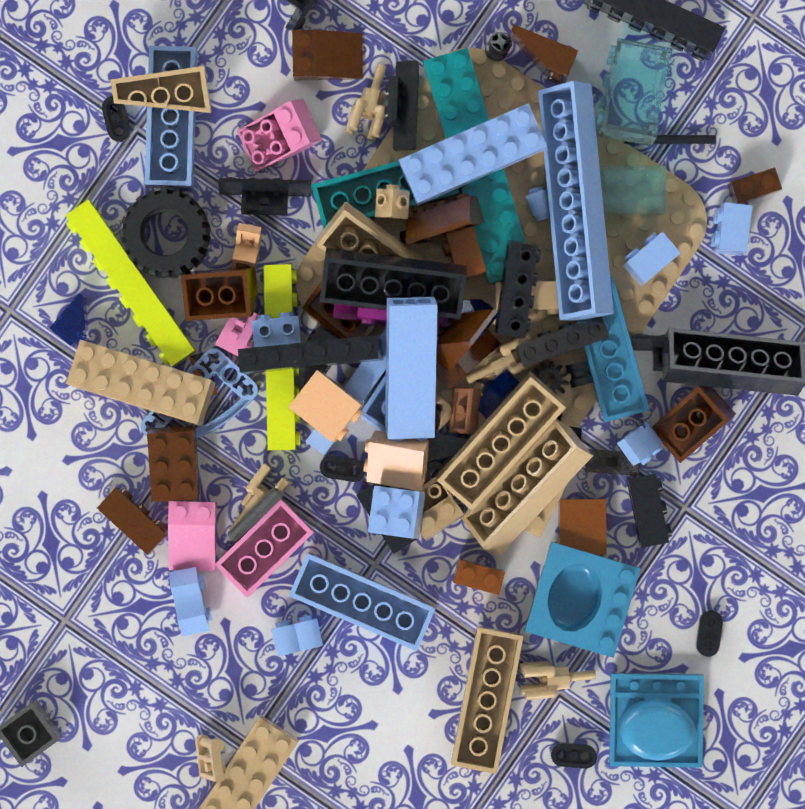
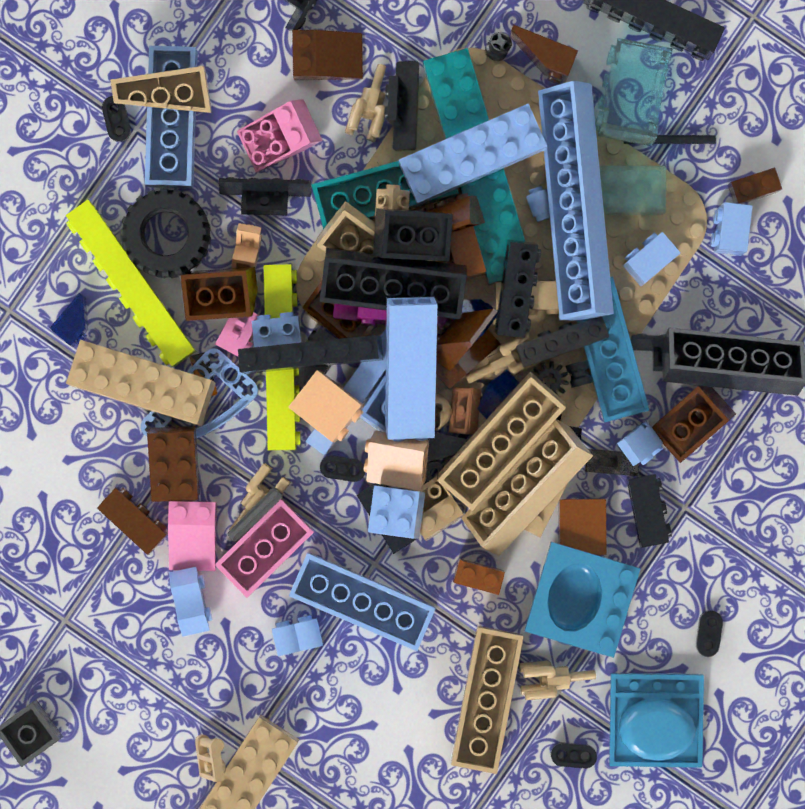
none -> black slope [373,208,453,261]

